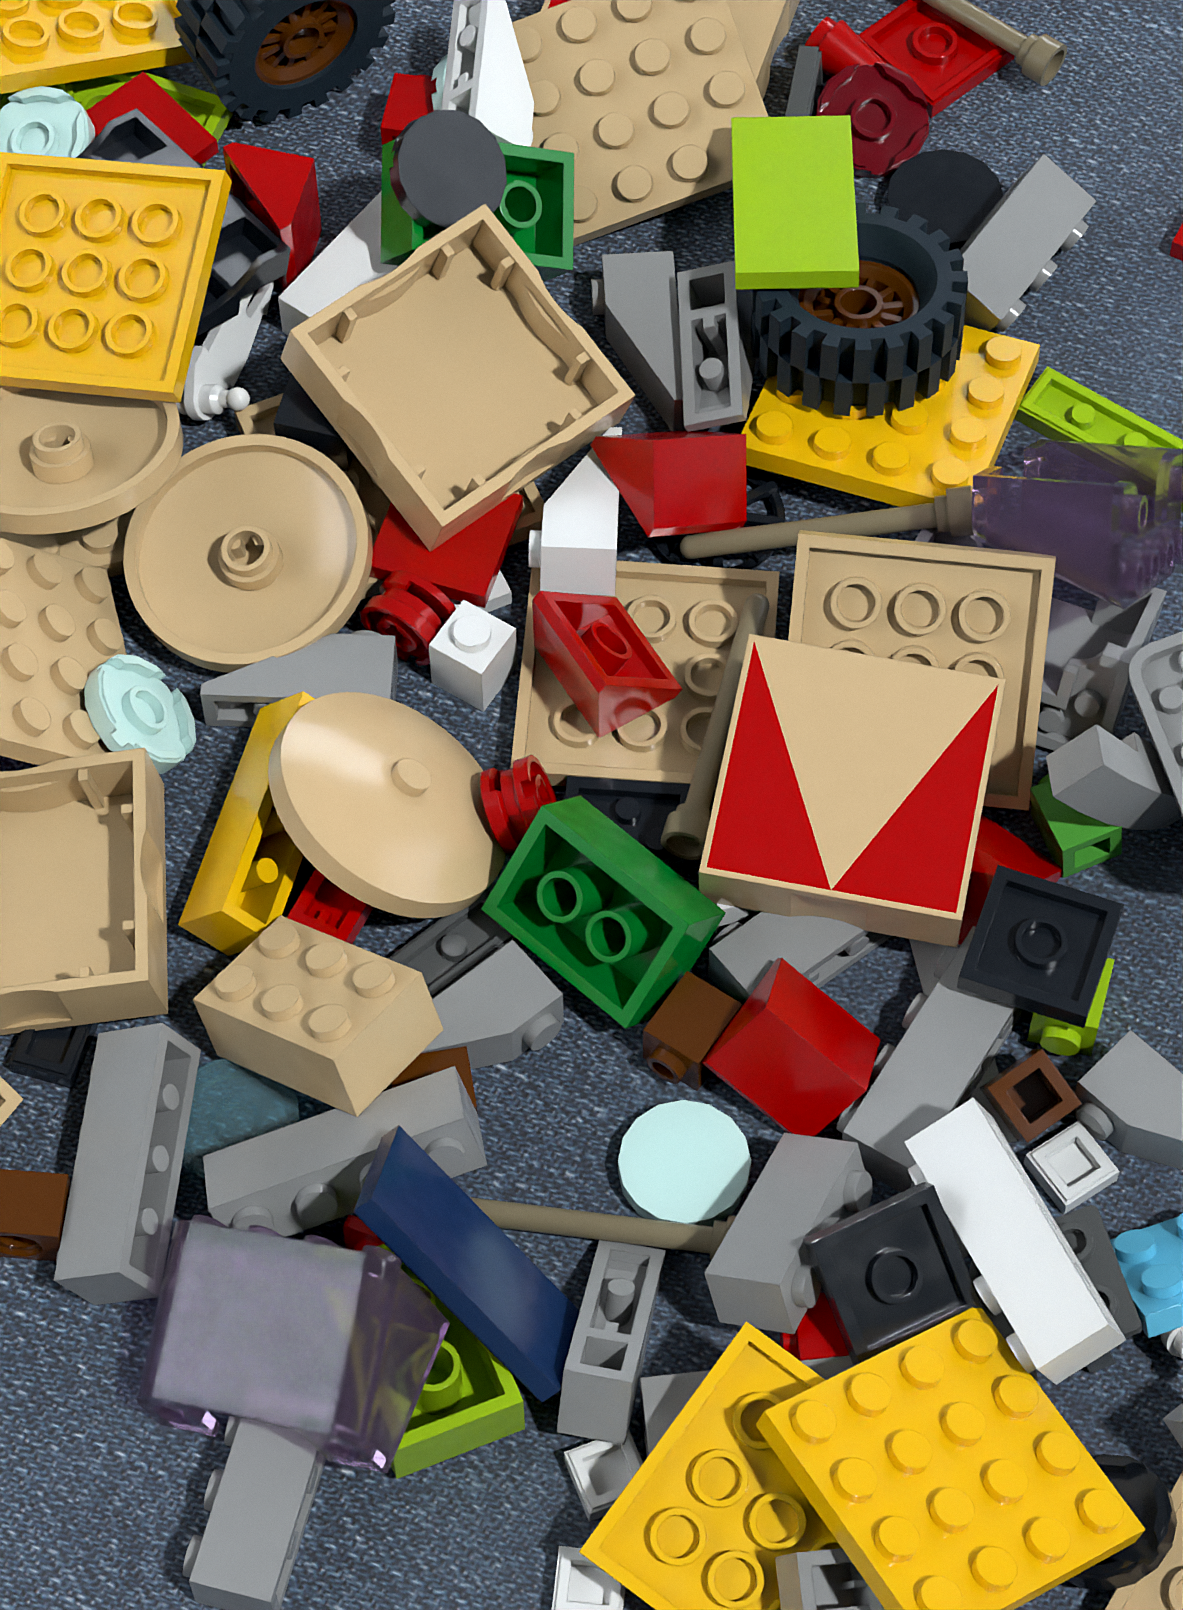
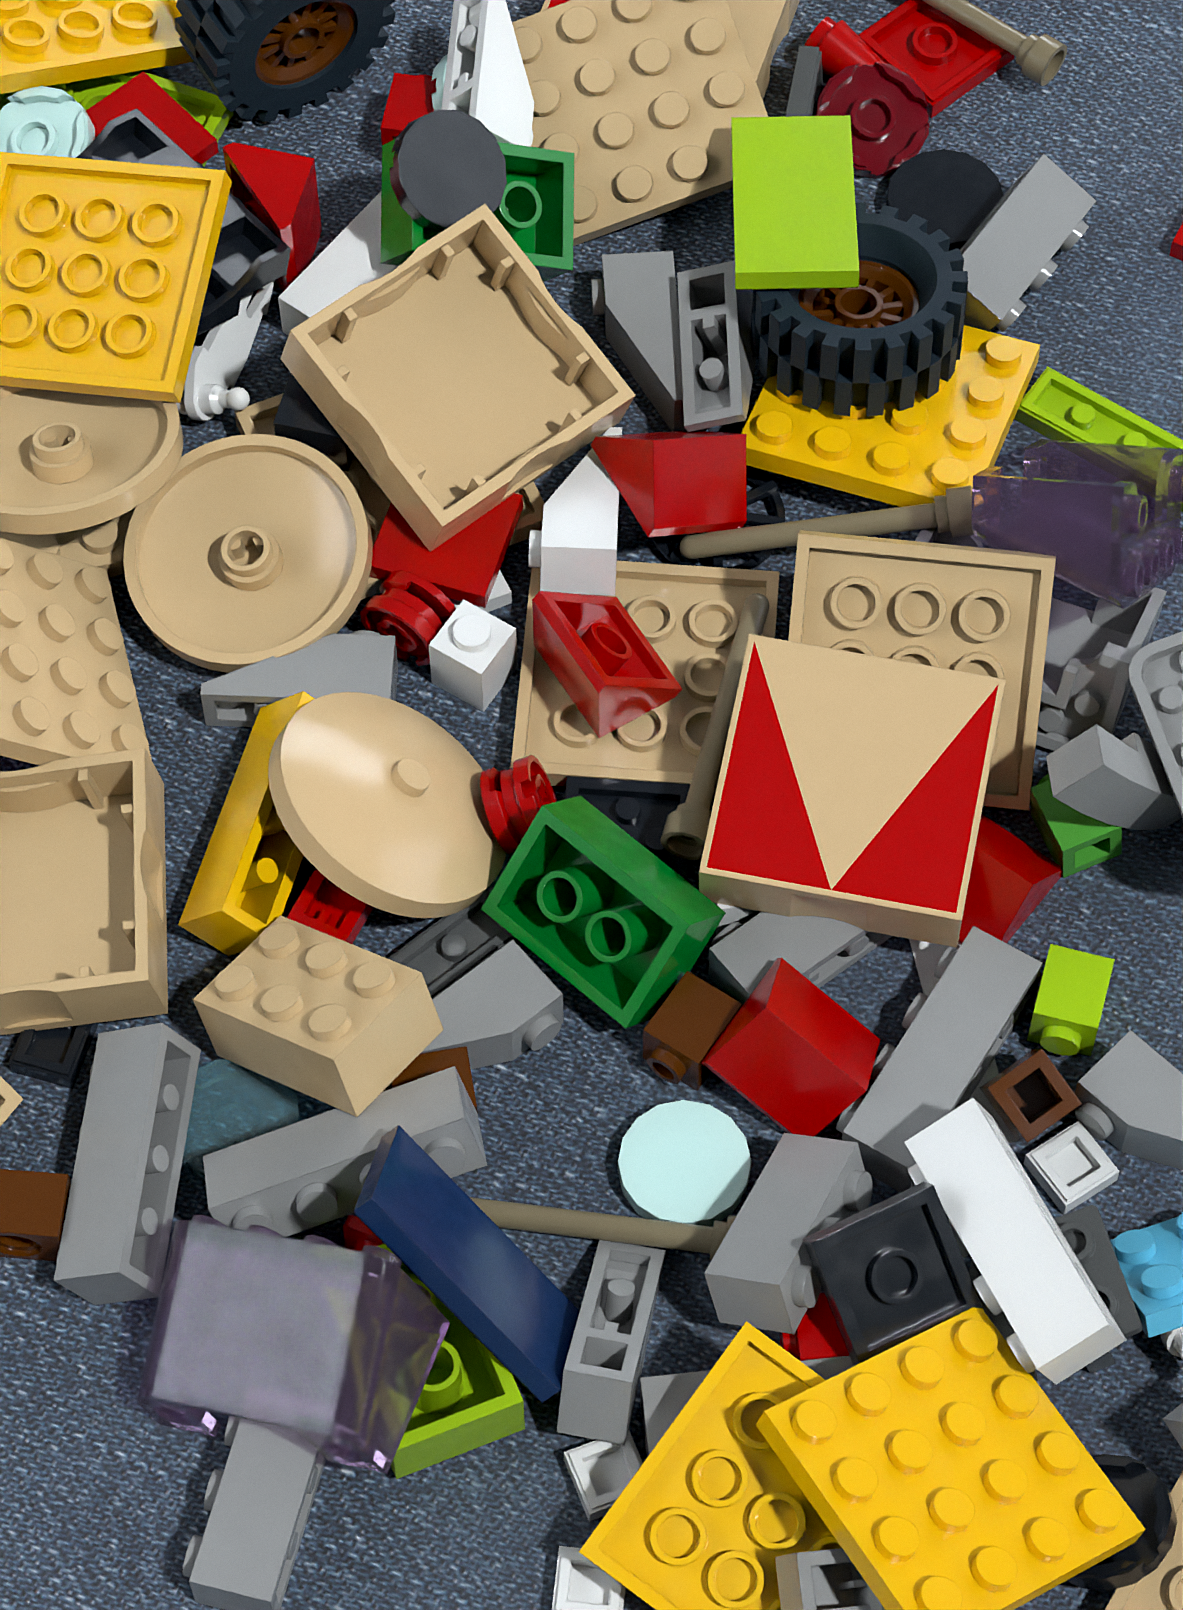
light aqua tile [84,654,196,774] -> none
black plate [957,865,1124,1028] -> none

